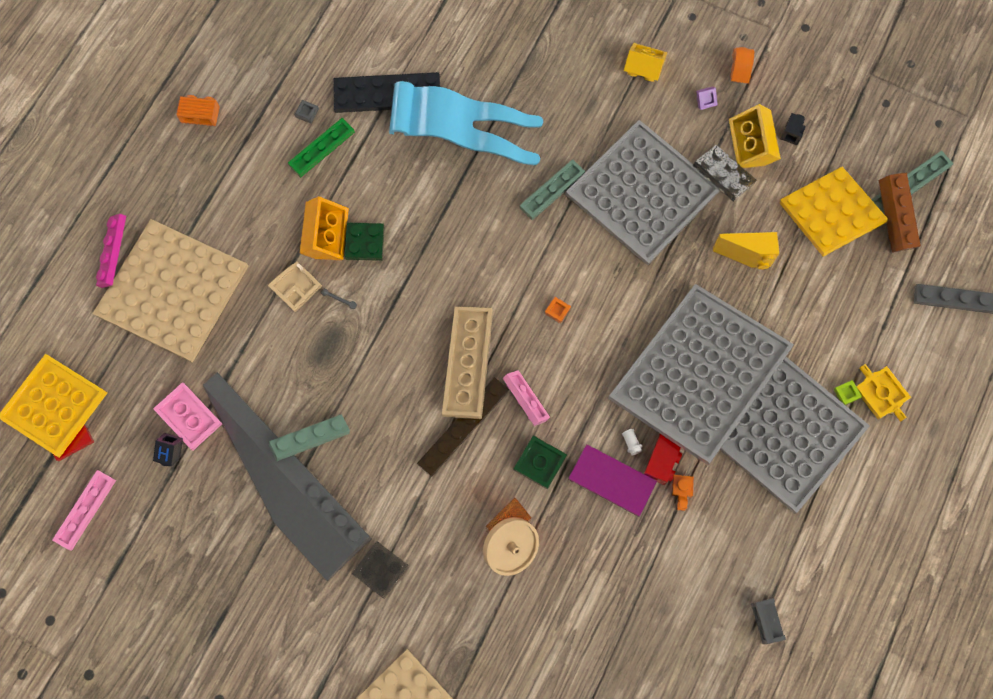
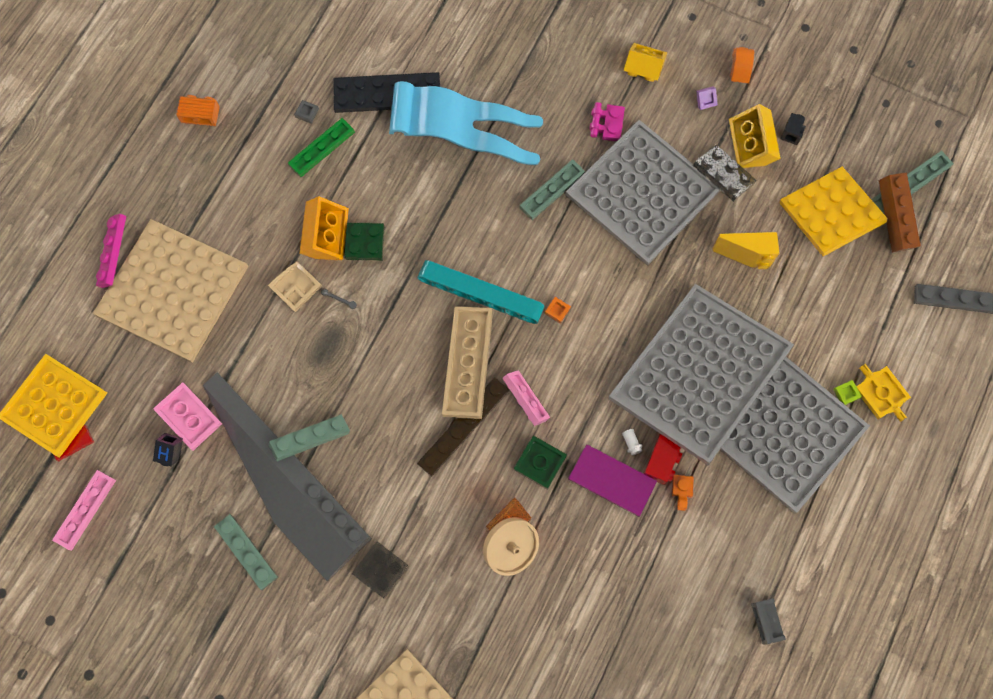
none -> sand green plate [214,514,278,590]
none -> teal beam [417,260,545,324]
none -> dark pink plate [589,102,625,142]

